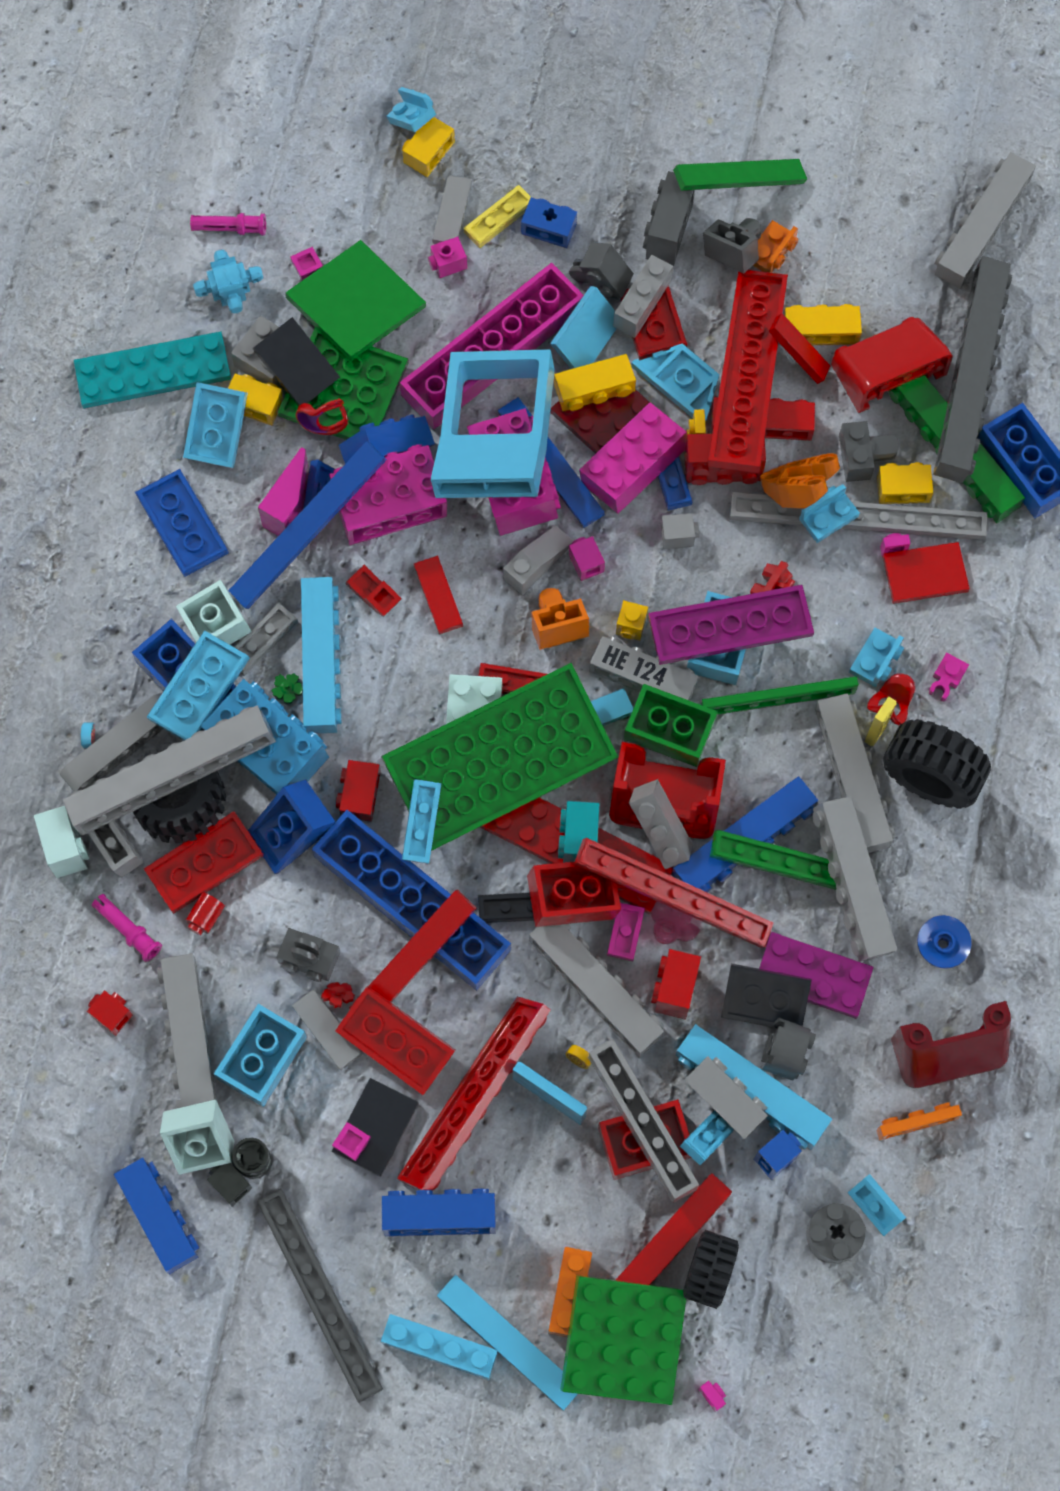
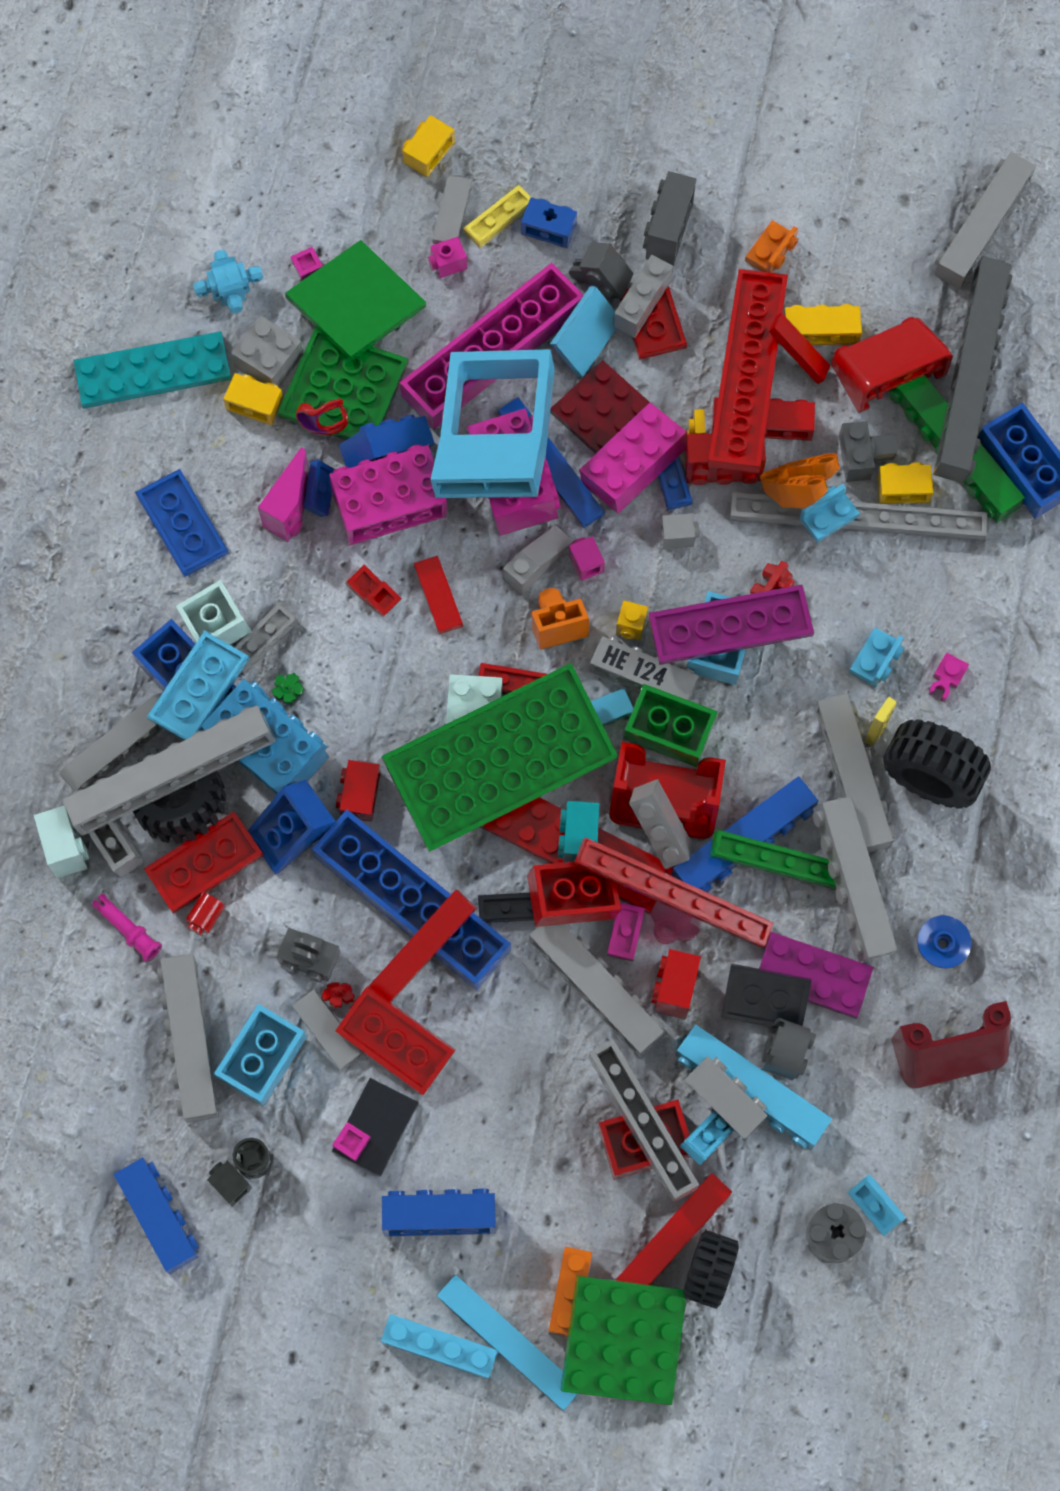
medium azure tile [81,722,96,749] -> none
red brick [87,990,133,1036] -> none
light aqua brick [160,1100,234,1175] -> none
medium azure plate [183,382,248,468] -> none
dark pink pin [190,213,267,236] -> none
blue tile [228,441,387,609] -> none
black tile [252,317,340,407] -> none
dark grey tile [257,1188,384,1403] -> none
medium azure brick [301,577,342,734] -> none
medium azure bracket [386,87,437,132] -> none
red plate [397,996,551,1191] -> none
medium azure plate [402,779,441,864] -> none
medium azure tile [513,1062,587,1125] -> none
yellow brick [554,354,636,411] -> none
yellow tile [565,1045,591,1069] -> none
medium azure wing [631,344,720,424] -> none
green tile [673,159,807,191] -> none
dark pink plate [698,1380,726,1412] -> none
green tile [701,676,859,715] -> none
dark grey brick [703,218,761,273] -> none
blue brick [753,1130,802,1181] -> none
red piece [867,673,916,726] -> none
orange plate [876,1103,962,1141] -> none
dark pink plate [880,533,911,556] -> none
red tile [882,542,970,604] -> none

